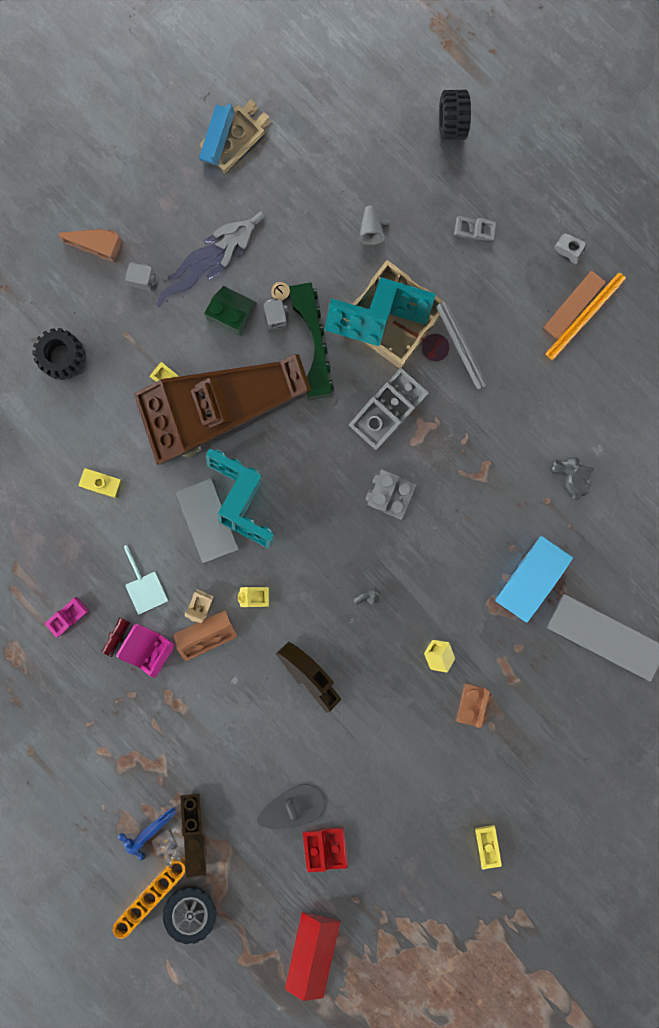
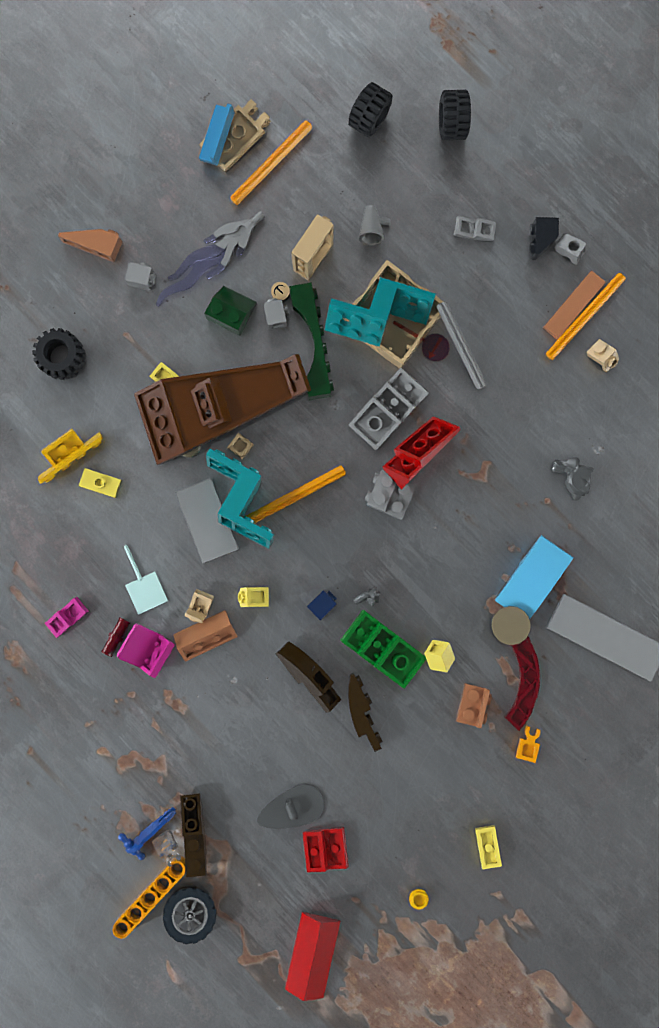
none -> yellow bracket [38,428,103,484]
none -> tan tile [227,433,254,460]
none -> light orange axle [230,120,312,205]
none -> light orange axle [243,465,346,524]
none -> tan window [291,214,334,281]
none -> dark blue brick [307,590,337,620]
none -> green slope [340,610,426,689]
none -> black tyre [348,82,393,137]
none -> dark brown slope [348,673,383,752]
none -> red slope [382,416,461,490]
none -> yellow plate [409,889,429,910]
none -> dark tan tile [491,606,531,645]
none -> dark red tile [504,636,540,731]
none -> light orange plate [515,726,541,763]
none -> black slope [529,217,559,260]
none -> tan bracket [586,339,619,373]

